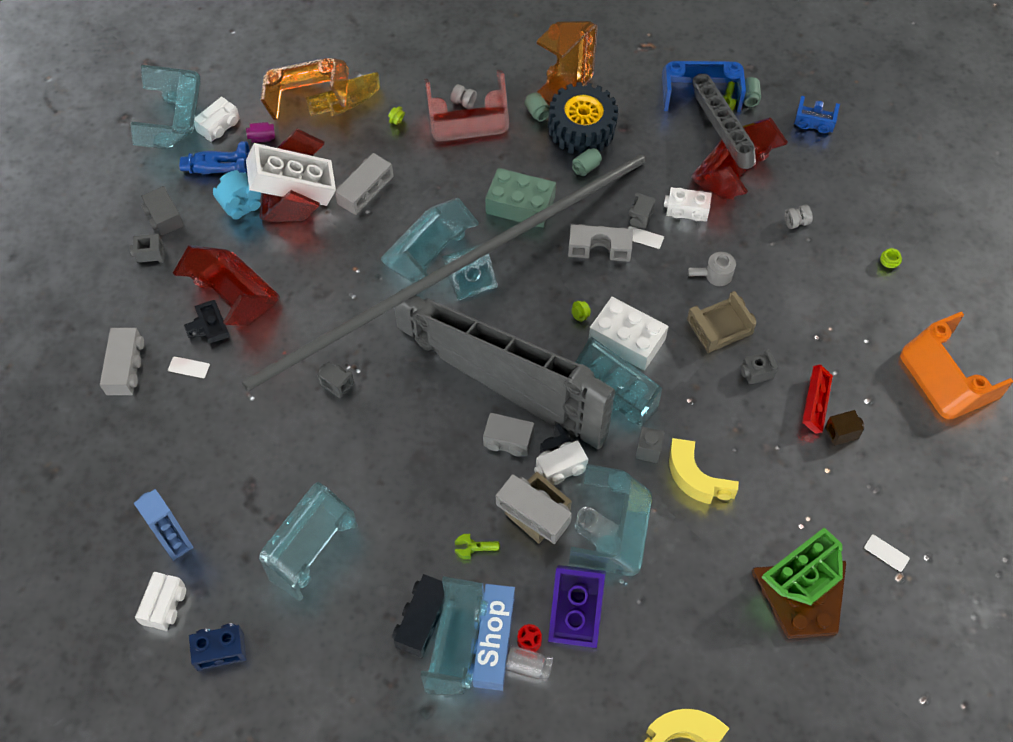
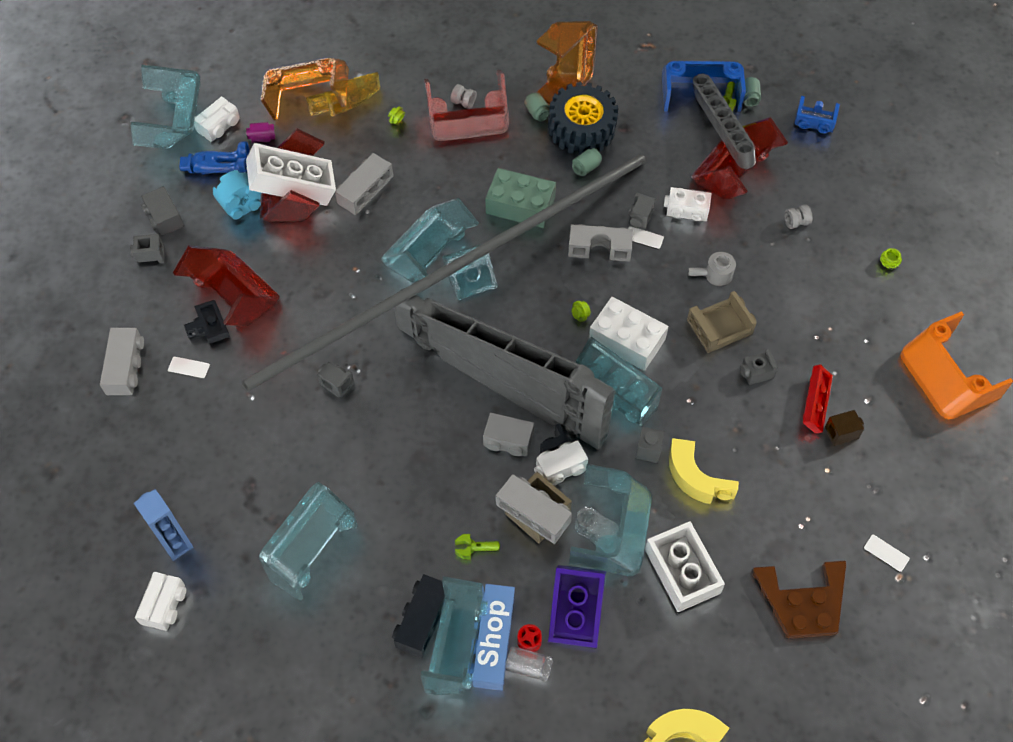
dark blue brick [189,623,246,671] -> none
bright green wedge [762,528,843,605] -> none
none -> white brick [645,521,725,612]

